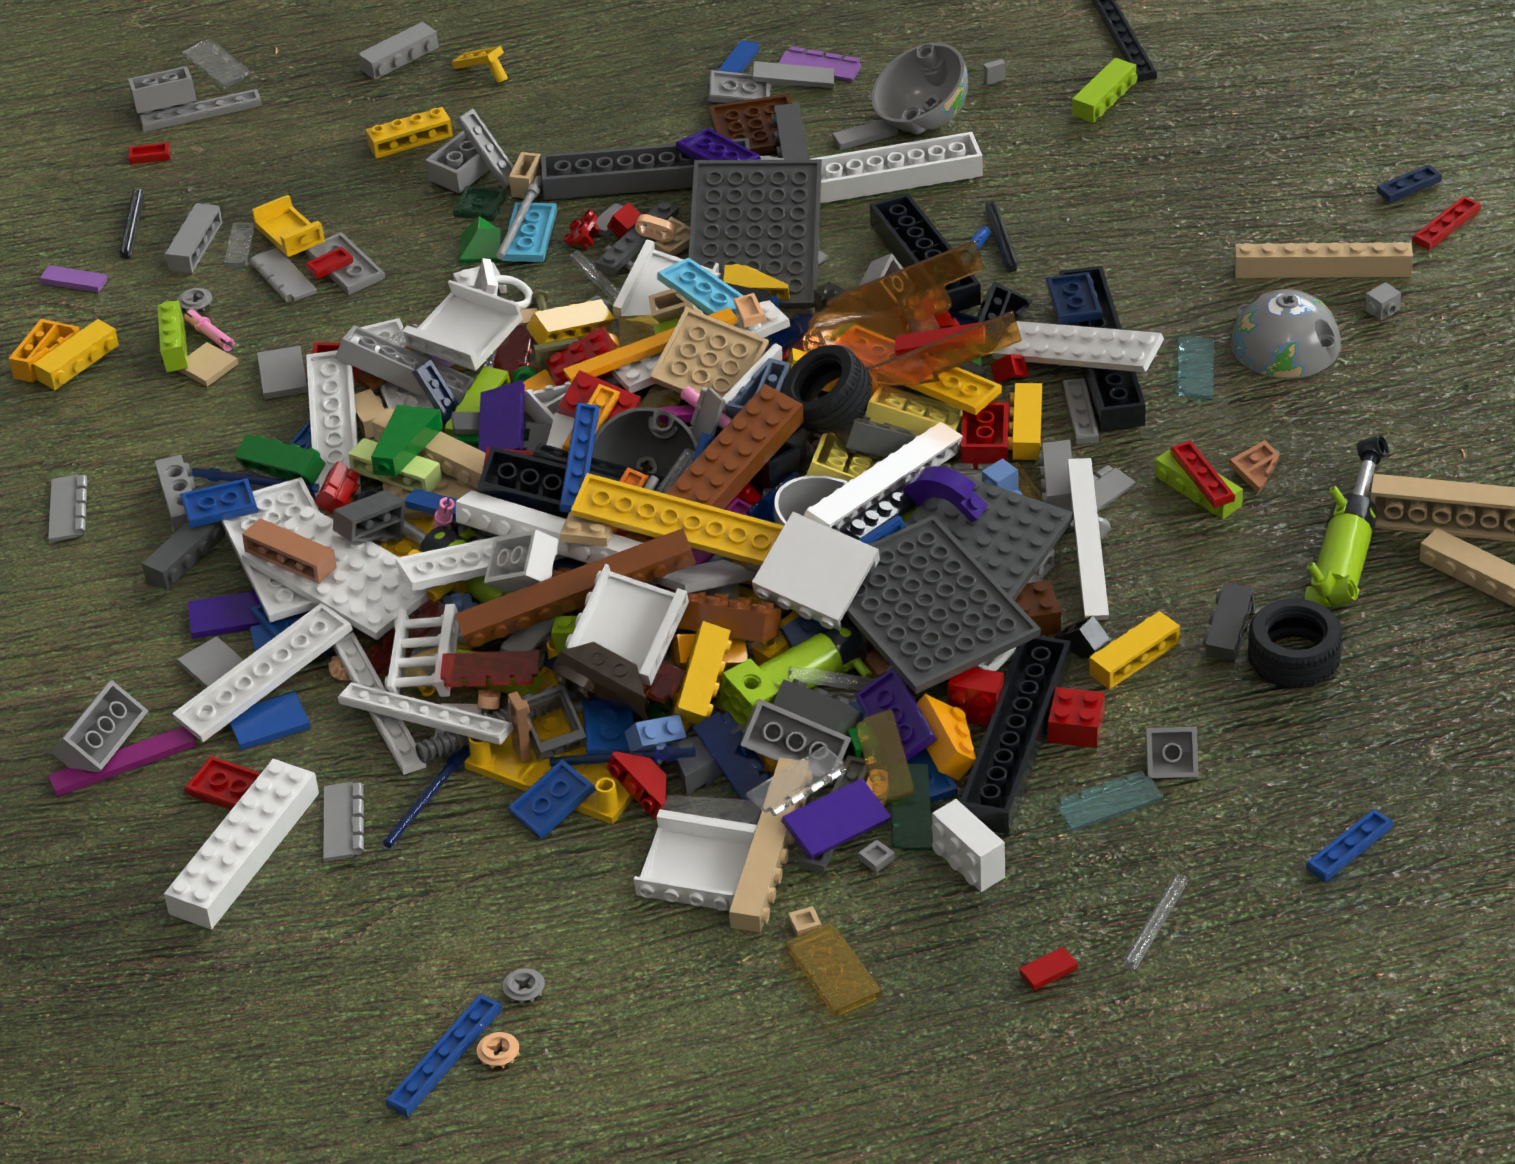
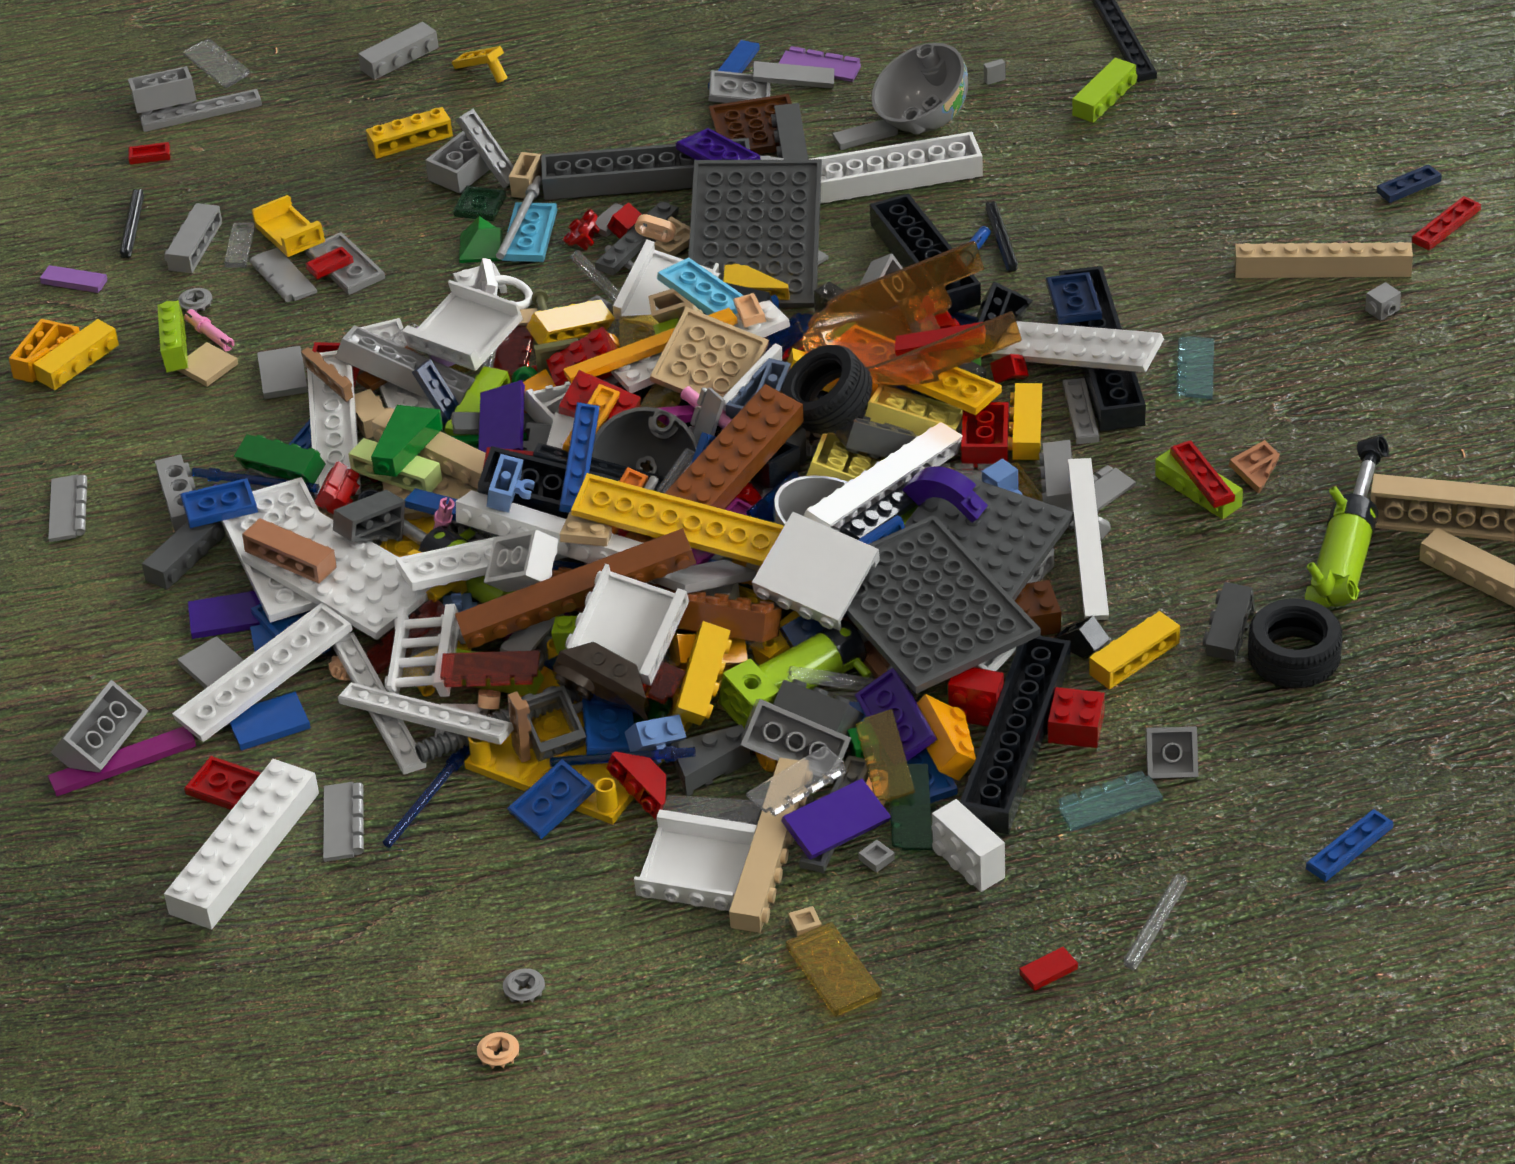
blue tile [385,994,502,1117] -> none
clear blue windscreen [693,712,772,810] -> none
light grey piece [1231,289,1341,378] -> none
none -> medium nougat plate [301,347,353,402]
none -> medium blue brick [486,454,535,513]

